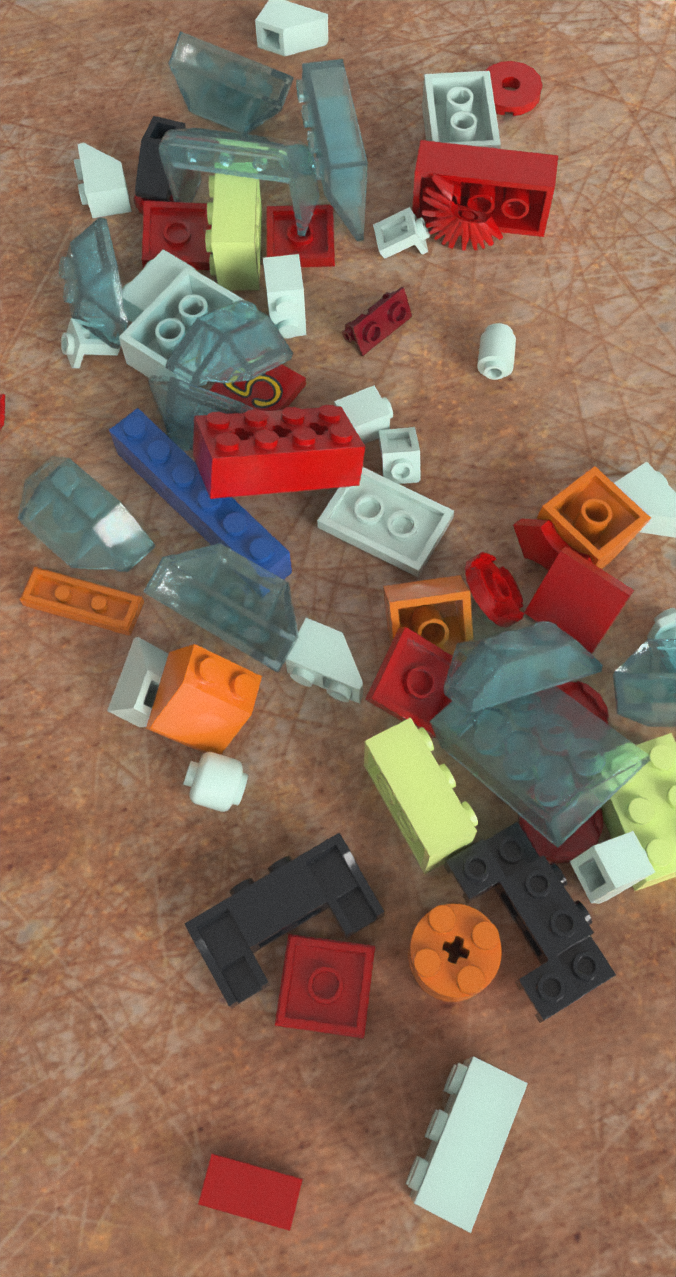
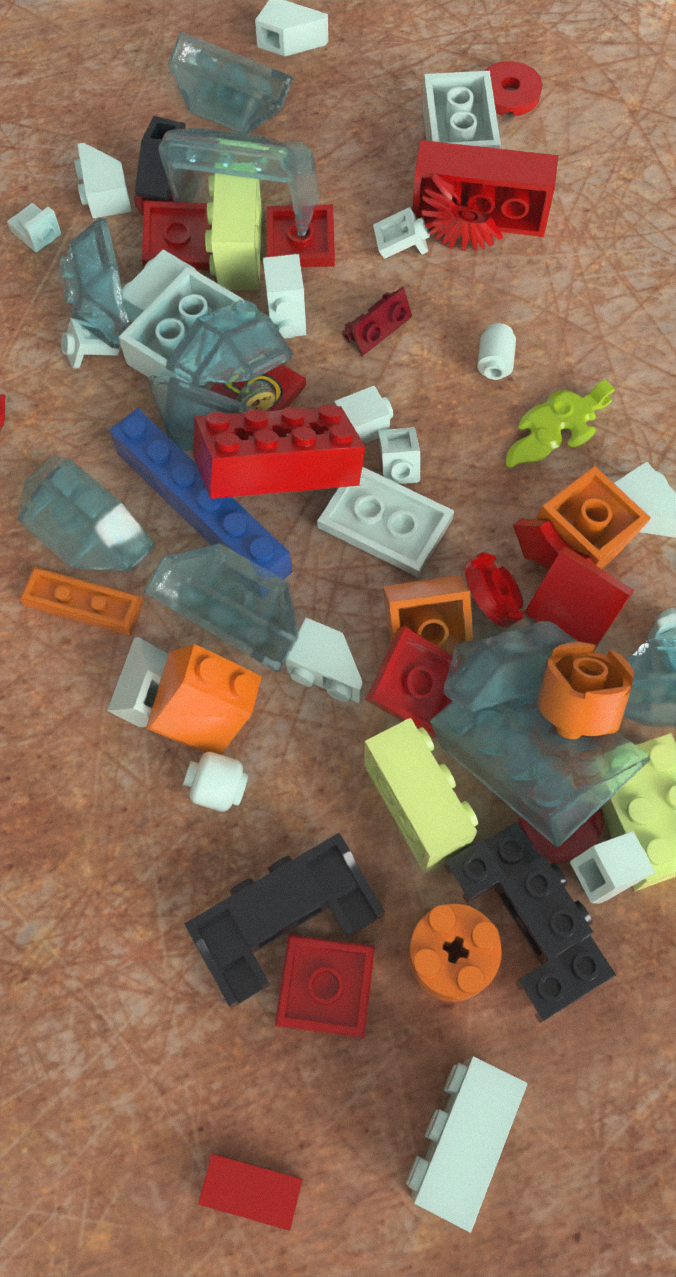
clear light blue slope [296,59,368,241] -> none
none -> light aqua bracket [7,203,61,252]
none -> tile [237,381,276,413]
none -> lime piece [506,379,615,468]
none -> orange brick [537,642,634,739]

